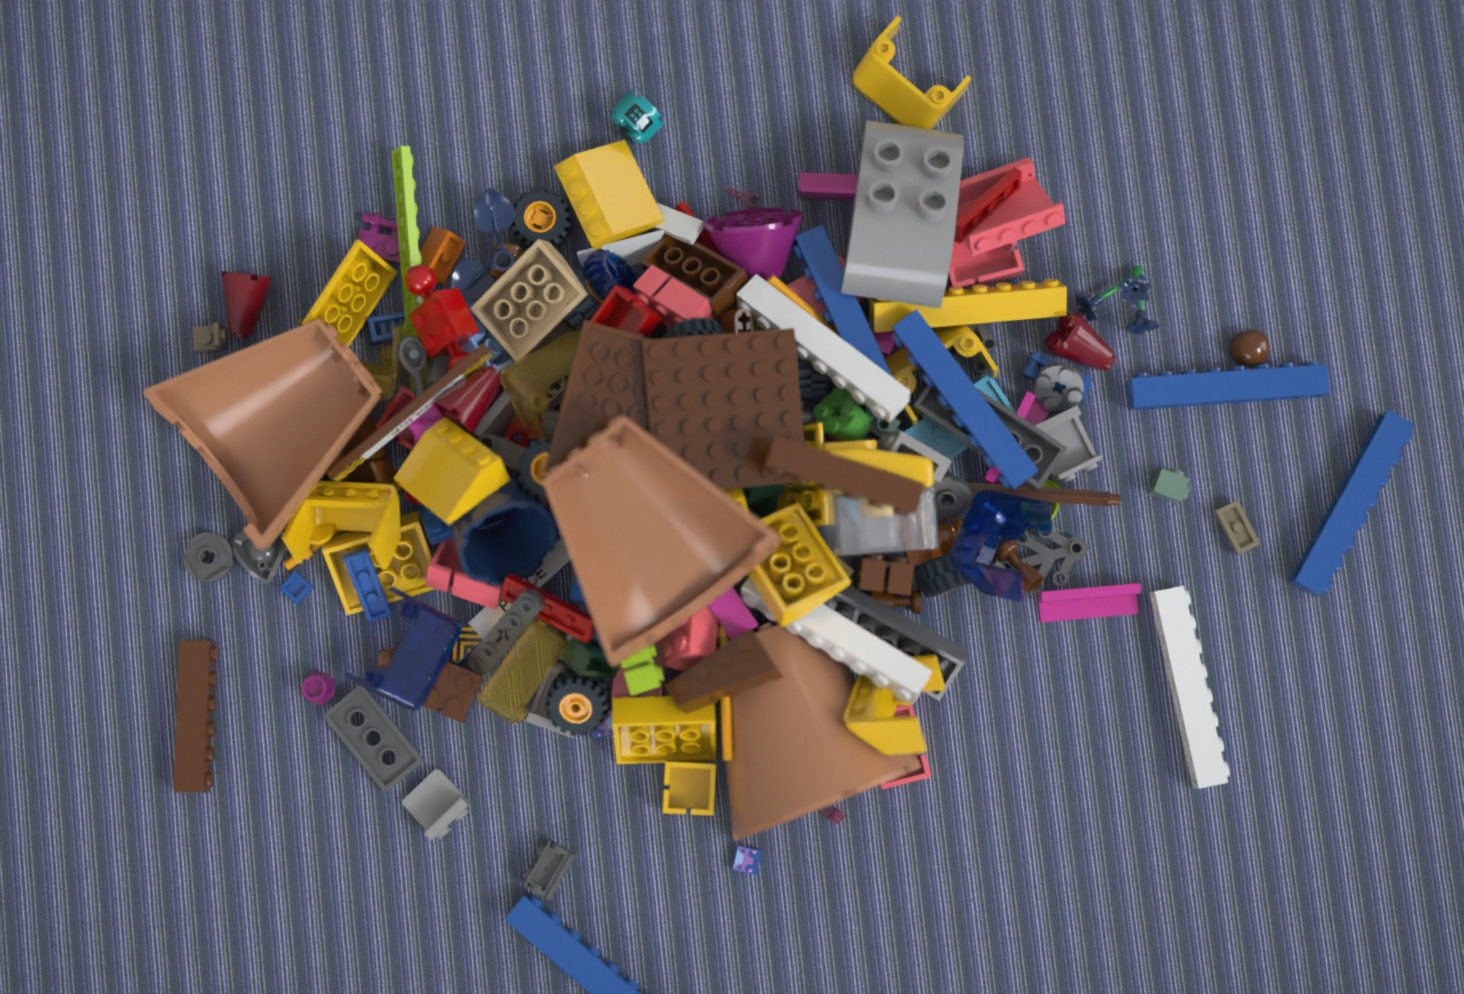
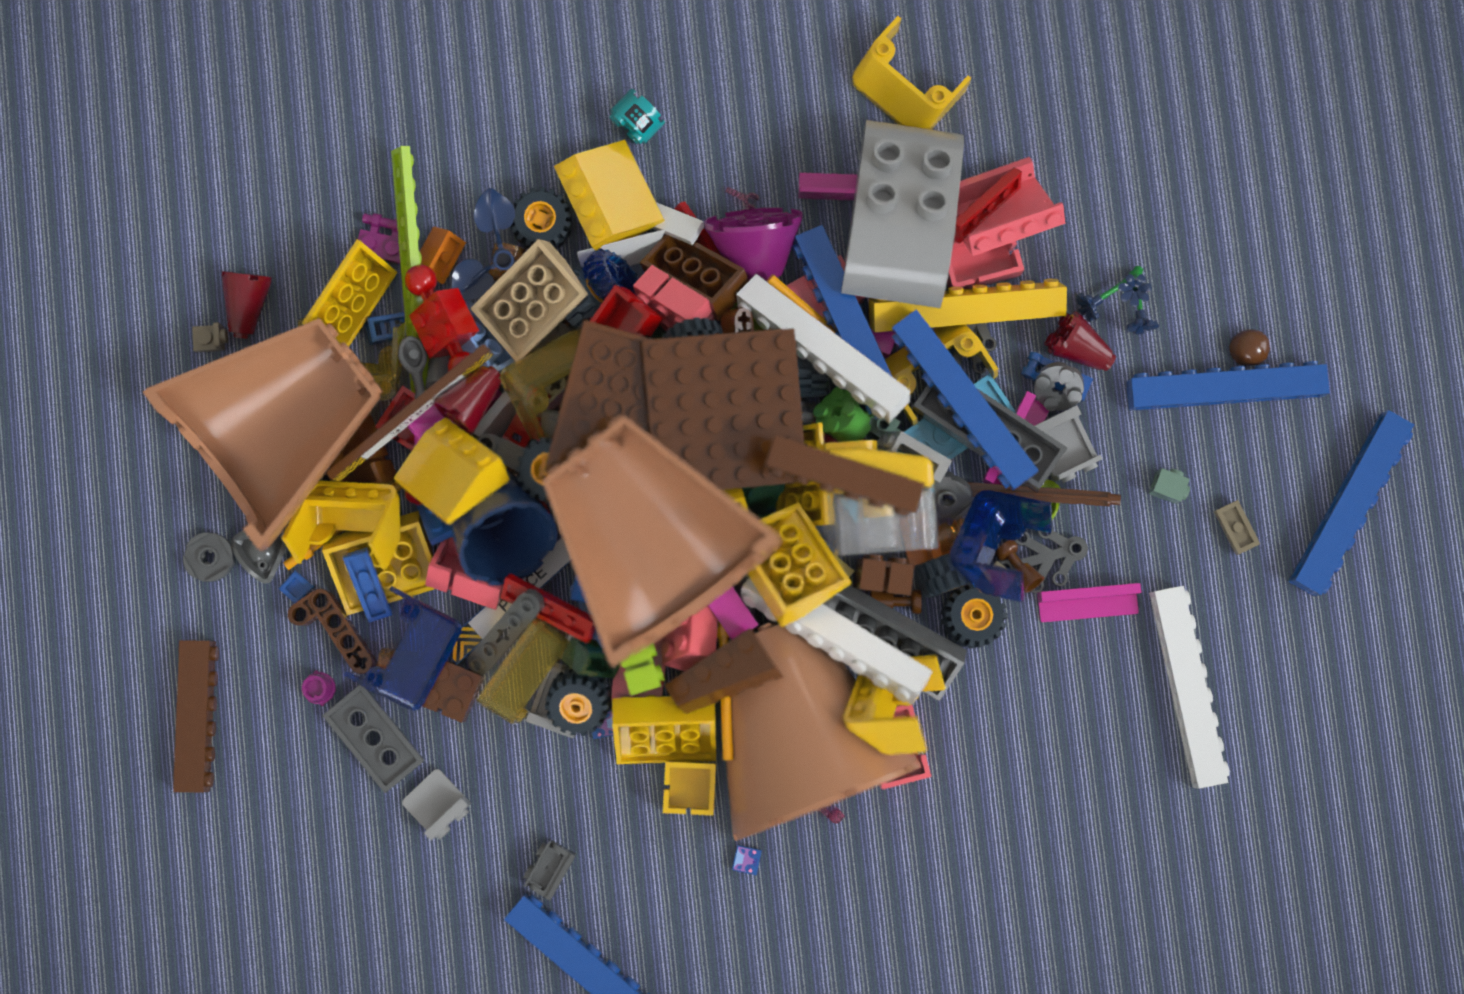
none -> reddish brown beam [287,589,376,674]
none -> black wheel [941,584,1007,649]

